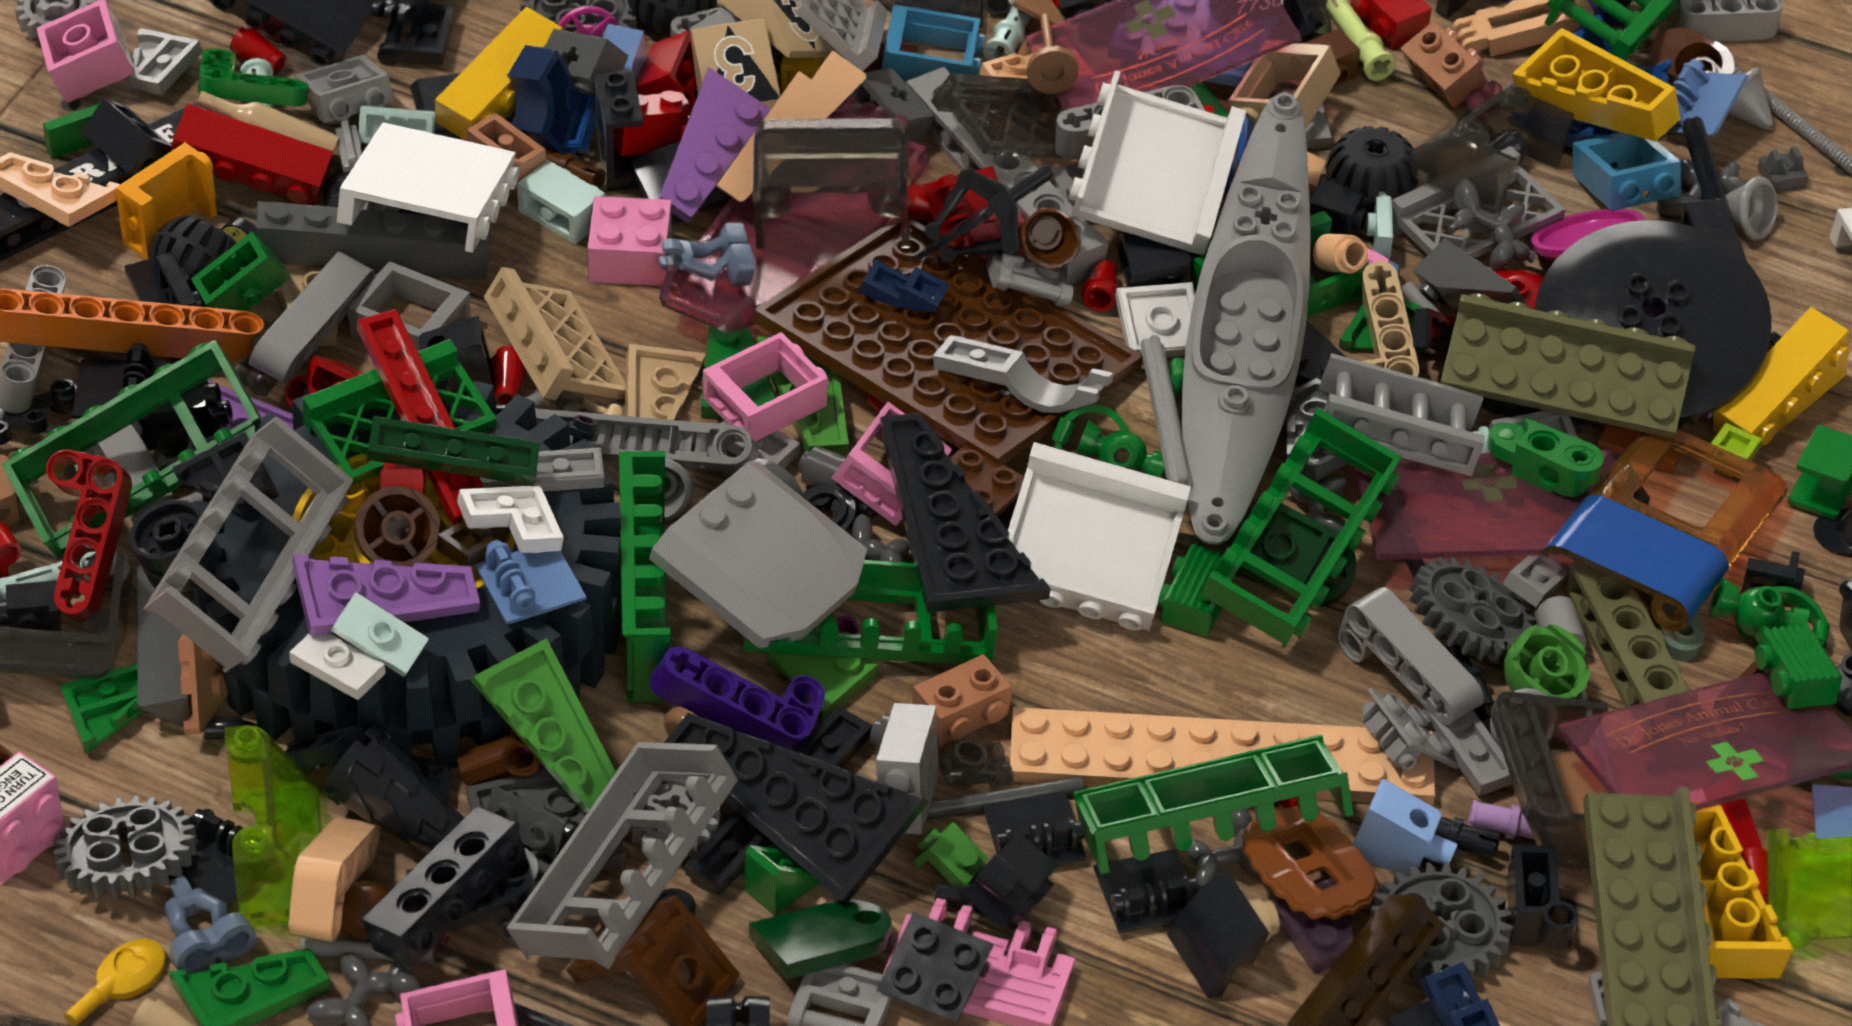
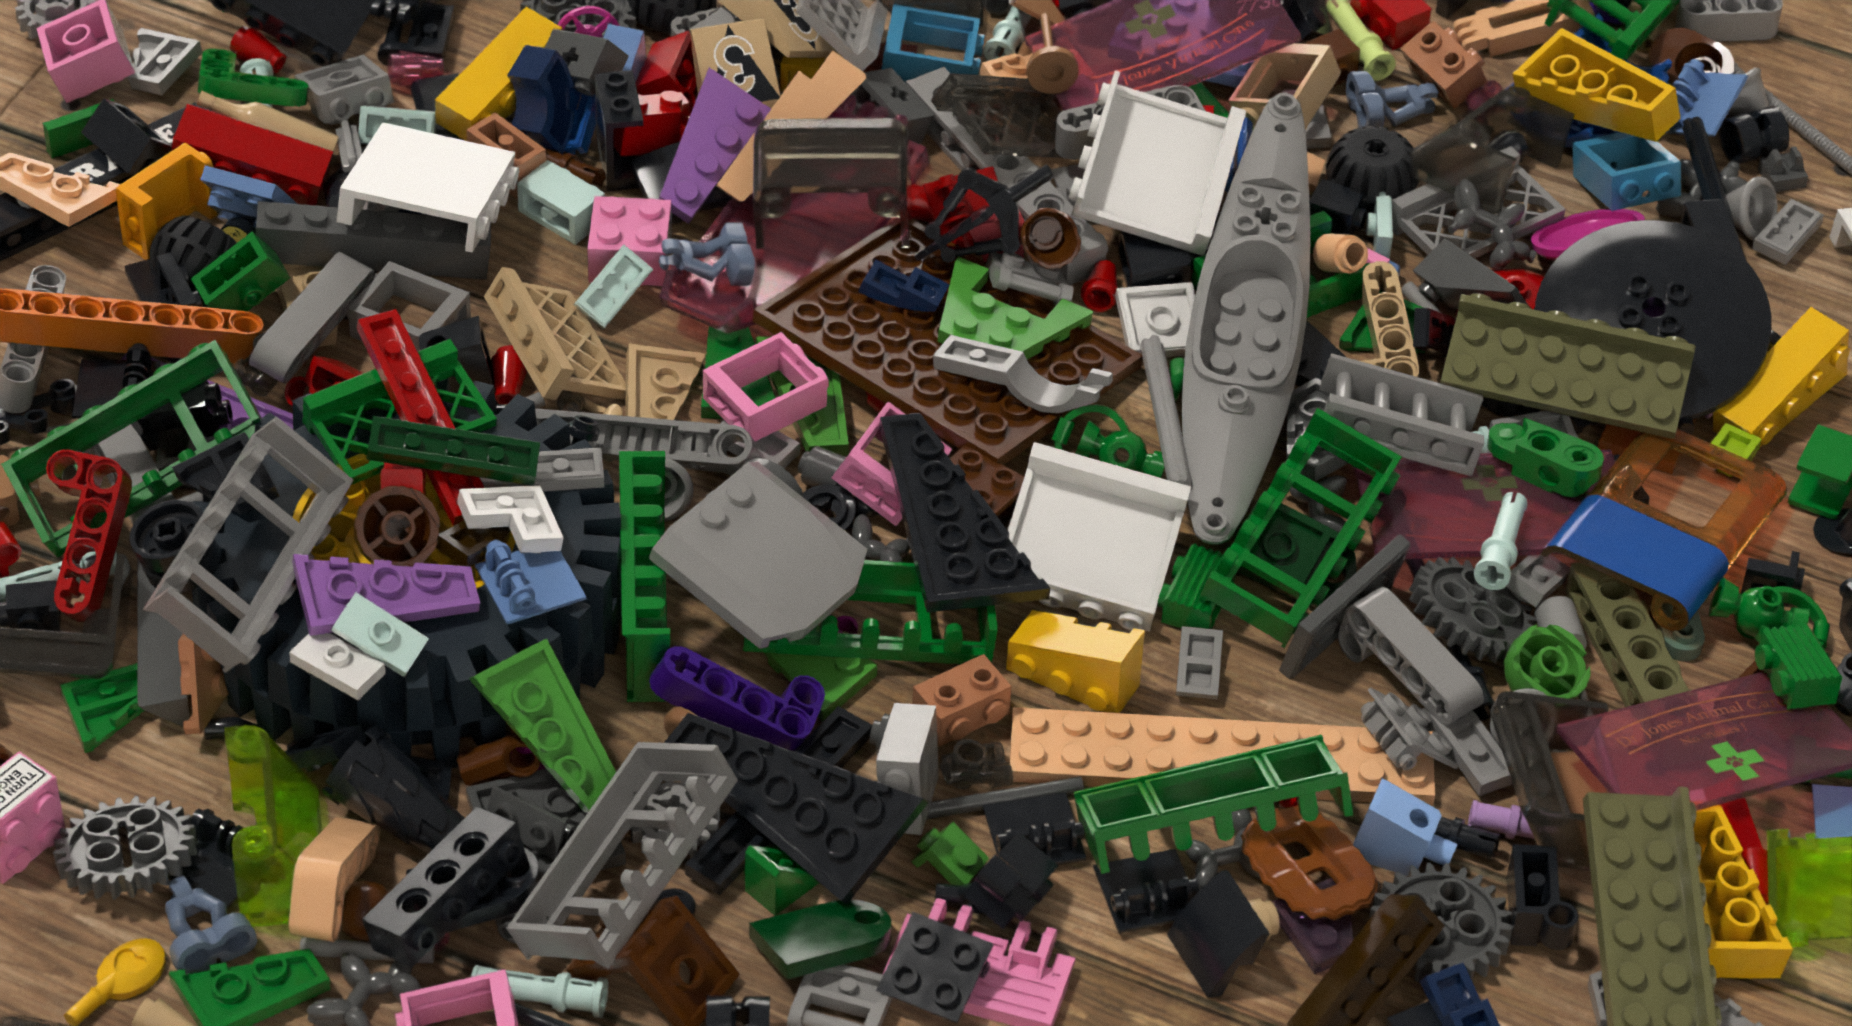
none -> medium blue plate [200,165,298,228]
none -> clear pink cone [388,50,444,87]
none -> light aqua pin [471,965,608,1018]
none -> light aqua plate [573,244,653,329]
none -> bright green wing [937,257,1093,360]
none -> yellow wedge [1006,610,1145,713]
none -> light grey slope [1176,626,1223,699]
none -> dark grey tile [1279,534,1411,679]
none -> sand blue piece [1346,71,1438,129]
none -> light aqua pin [1474,492,1528,590]
none -> black wheel [1719,106,1790,164]
none -> light grey plate [1752,199,1824,265]

